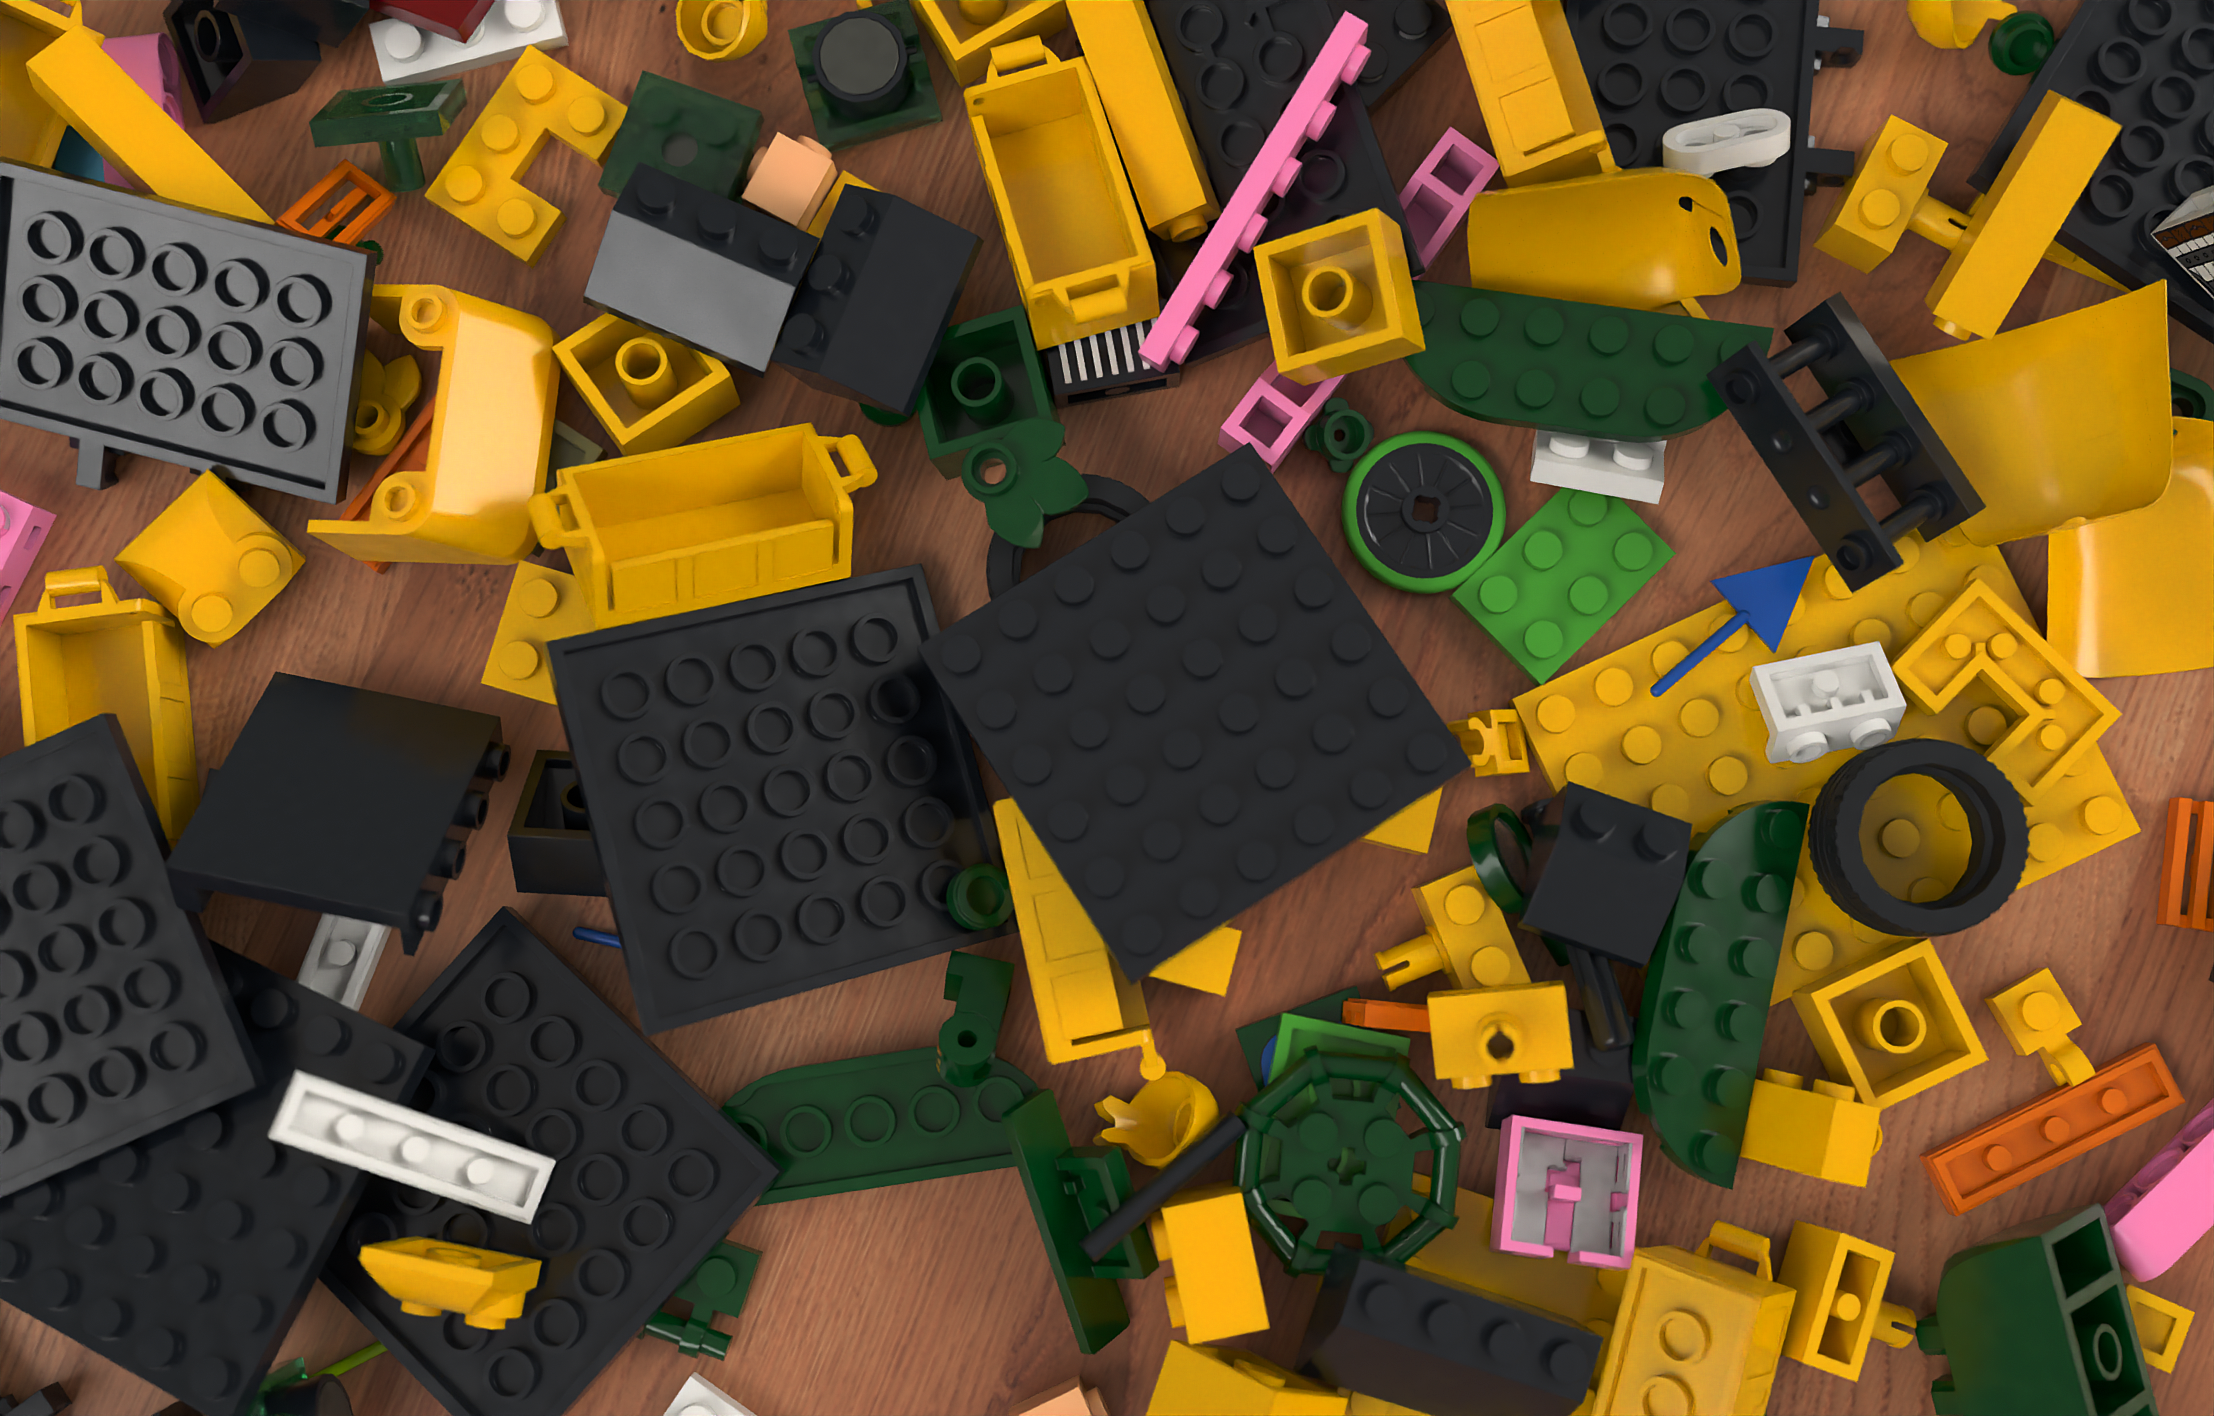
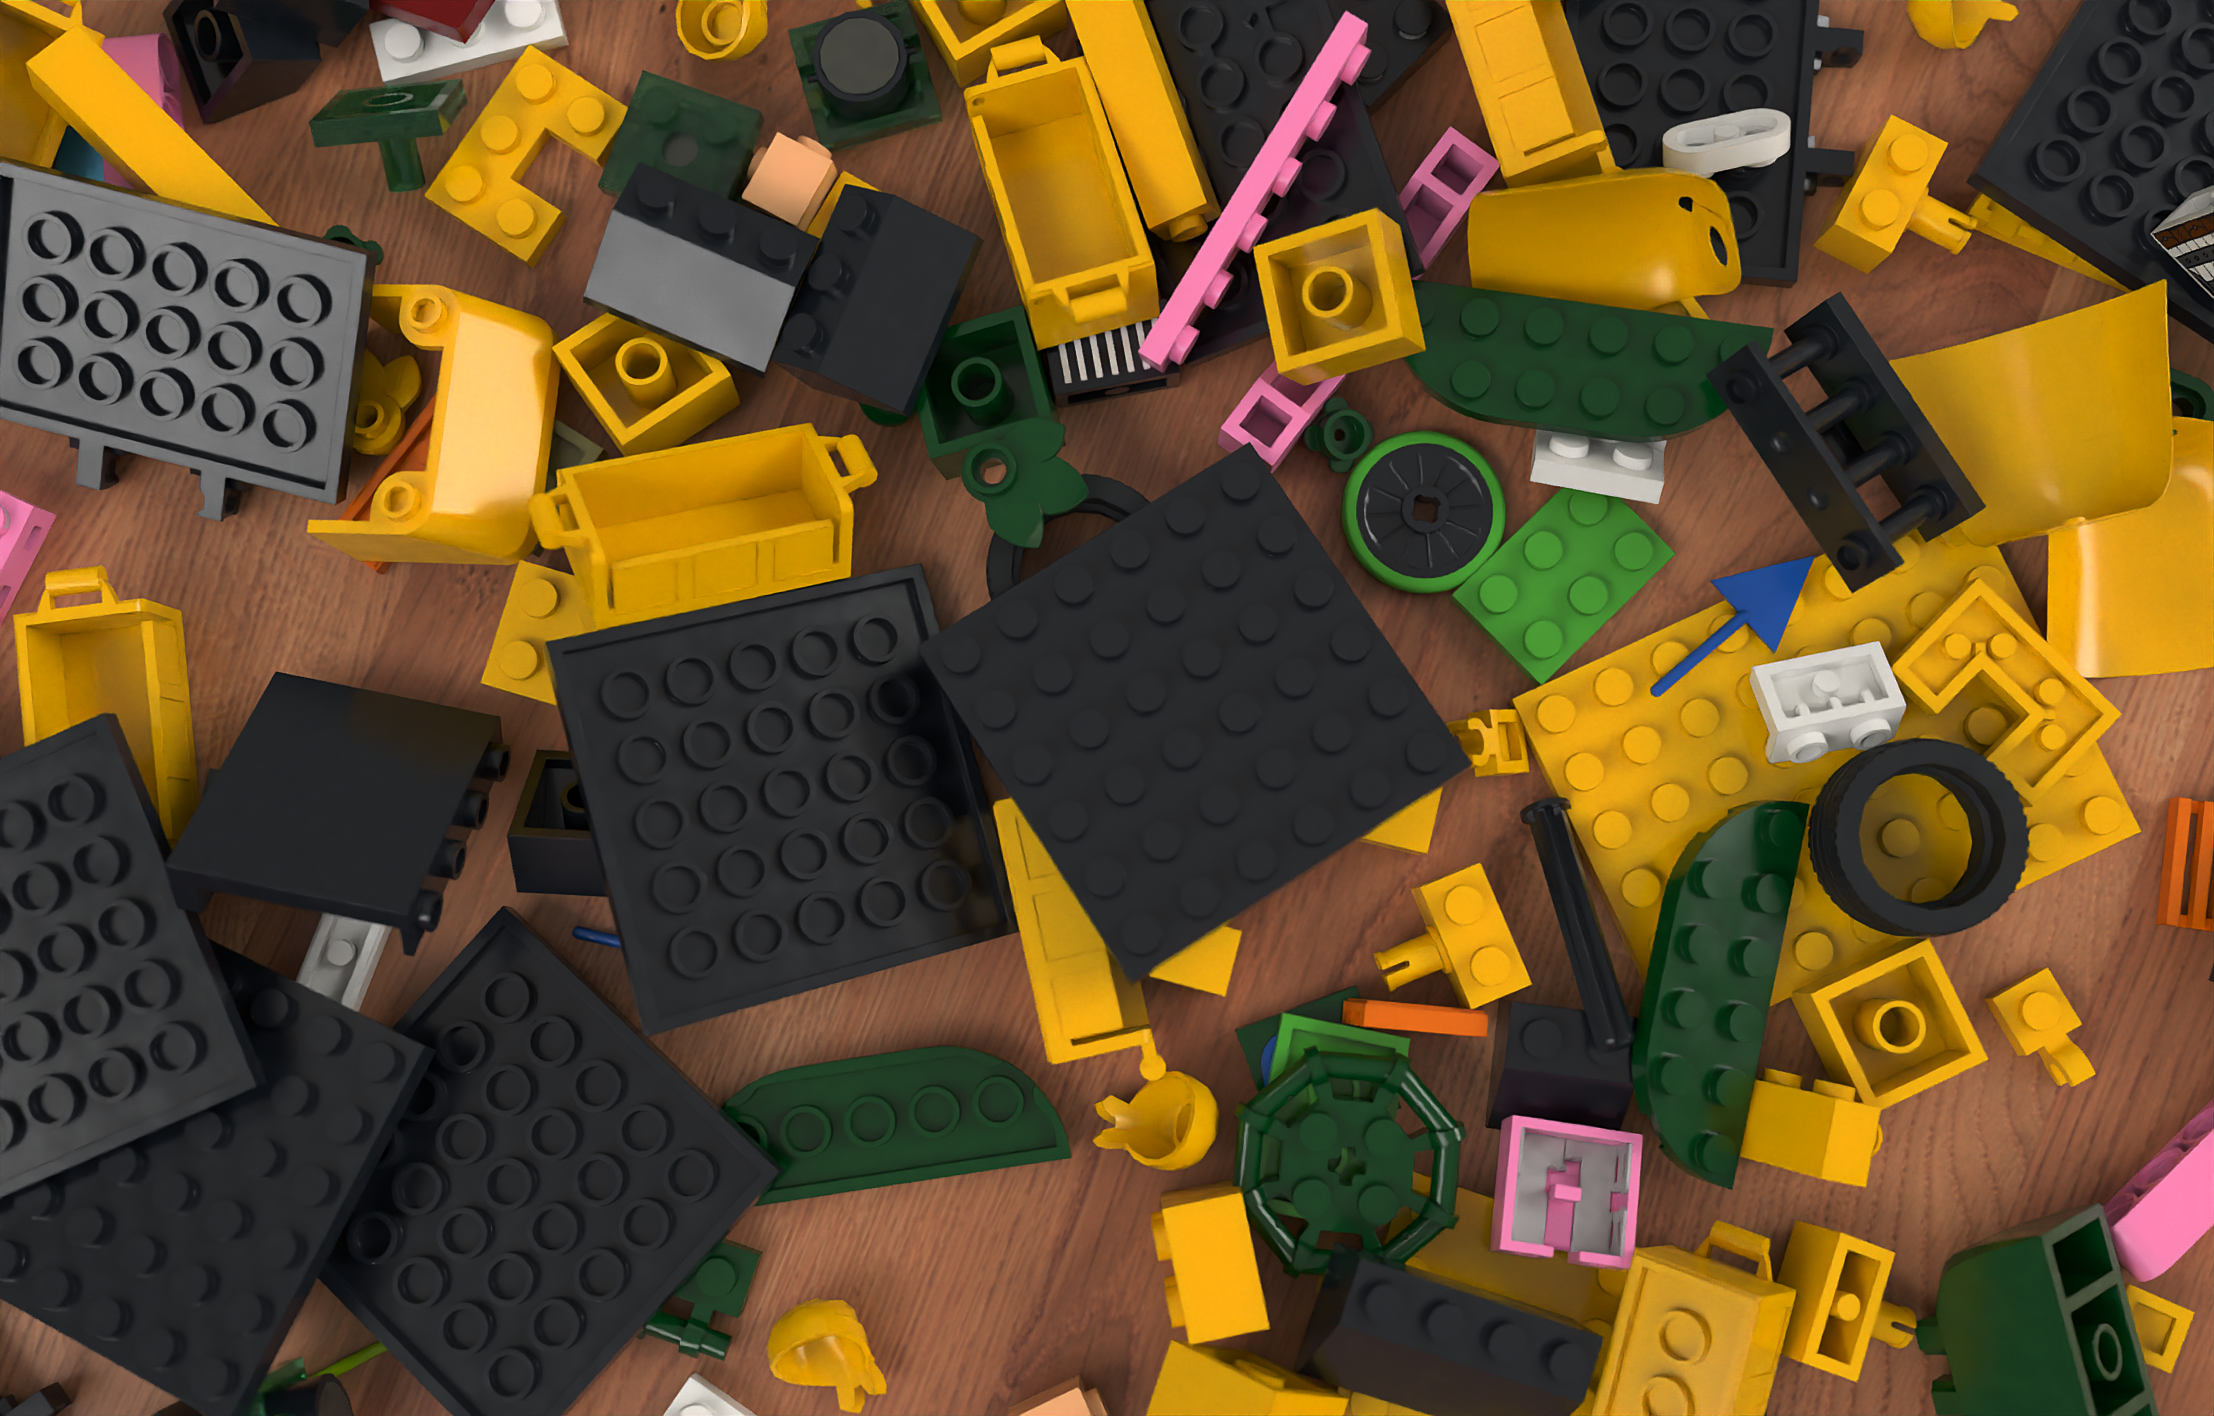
yellow slope [113,468,306,649] -> none
white tile [268,1069,556,1224] -> none
orange tile [274,159,398,246] -> none
yellow slope [360,1236,542,1329] -> none
dark green leg [936,950,1015,1088] -> none
dark green tile [946,863,1014,931] -> none
dark green bracket [1001,1089,1160,1355] -> none
black bar [1078,1111,1247,1263] -> none
yellow brick [1427,980,1574,1089] -> none
dark green piece [1466,803,1571,966] -> none
black slope [1517,781,1692,970] -> none
orange tile [1919,1042,2186,1217] -> none
yellow brick [1924,89,2122,341] -> none
dark green plate [1988,11,2054,76] -> none
none -> yellow piece [767,1298,887,1413]

